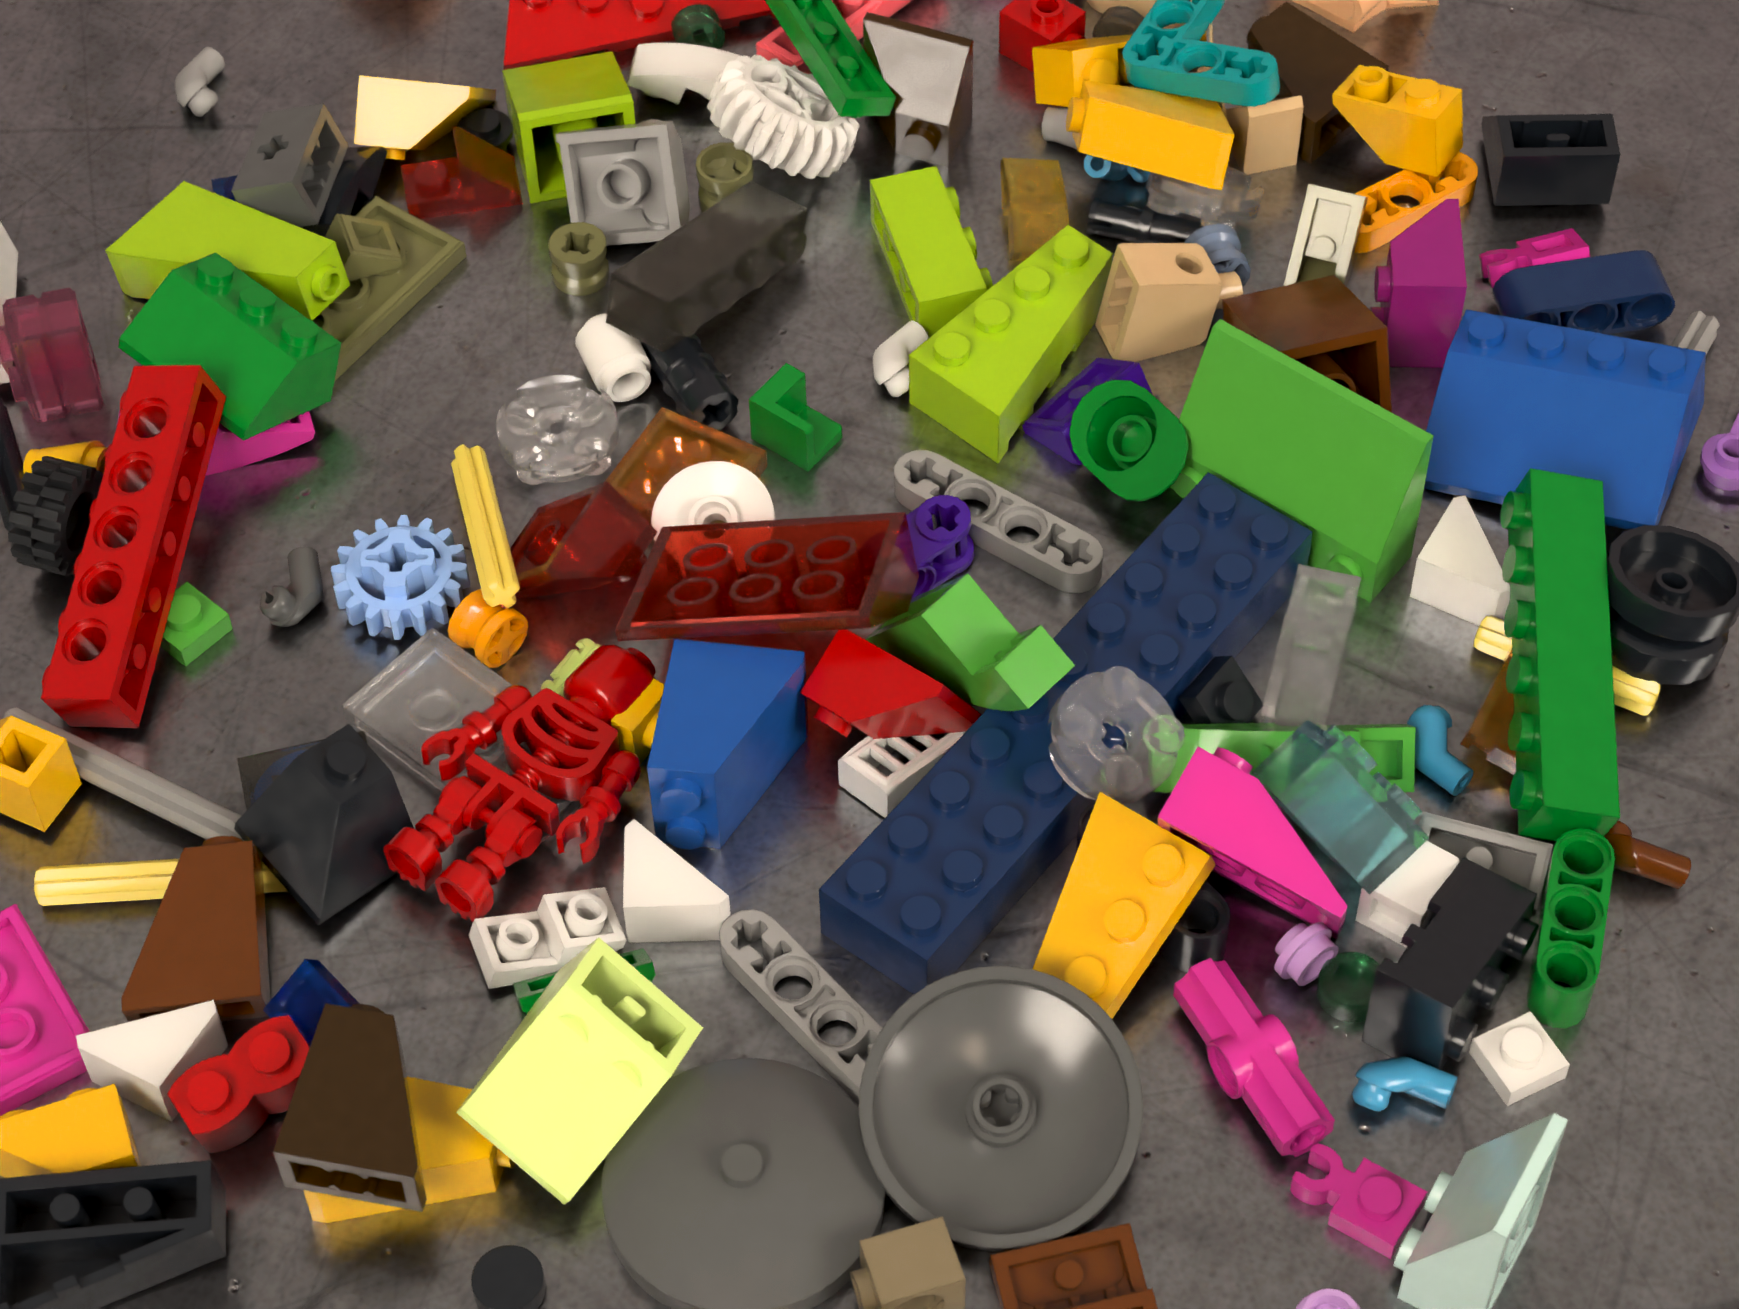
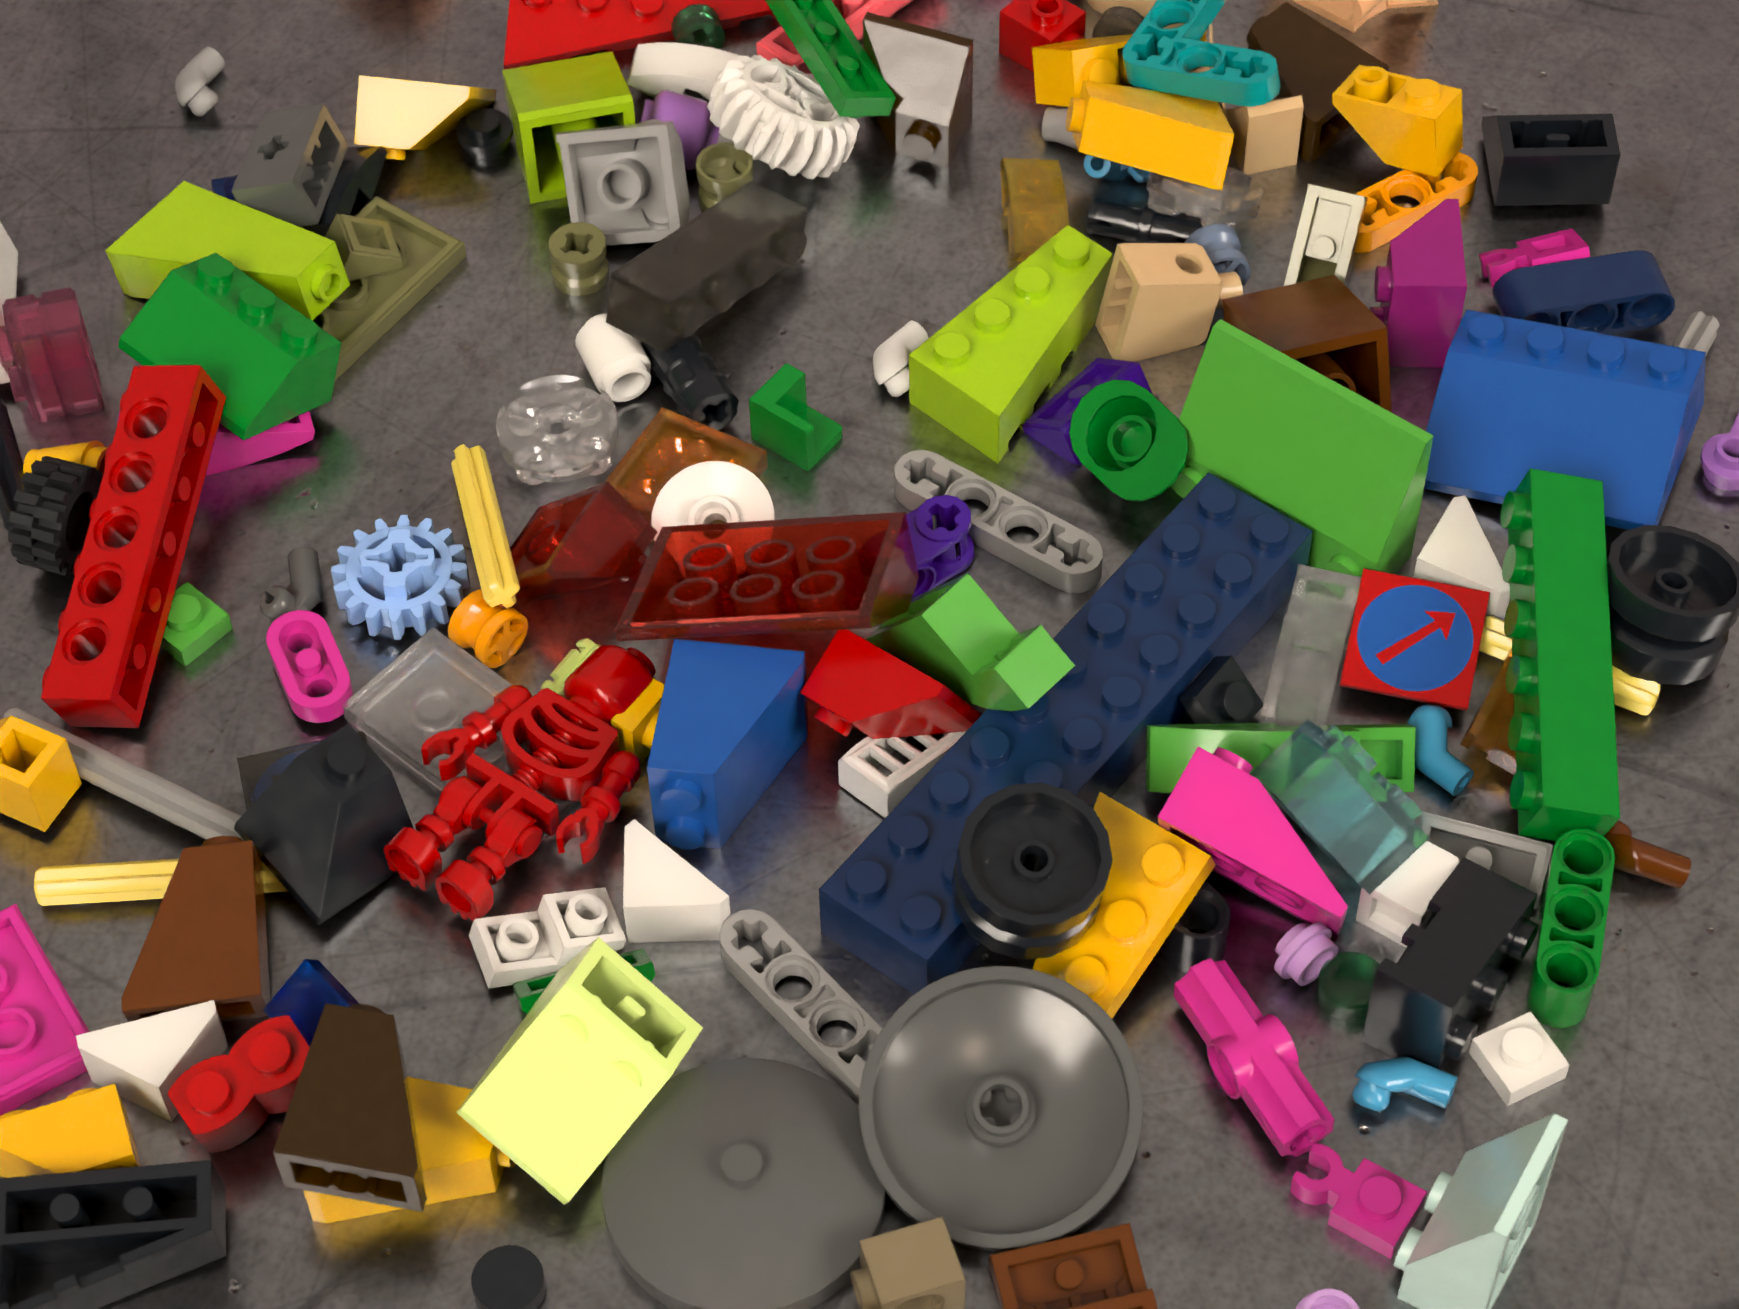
clear red slope [401,126,522,219] -> none
lime brick [870,166,993,338] -> none
clear plate [1048,666,1185,804] -> none
none -> dark pink plate [266,610,353,723]
none -> medium lavender head [638,90,720,171]
none -> black wheel [951,782,1112,960]
none -> piece [1339,568,1490,711]

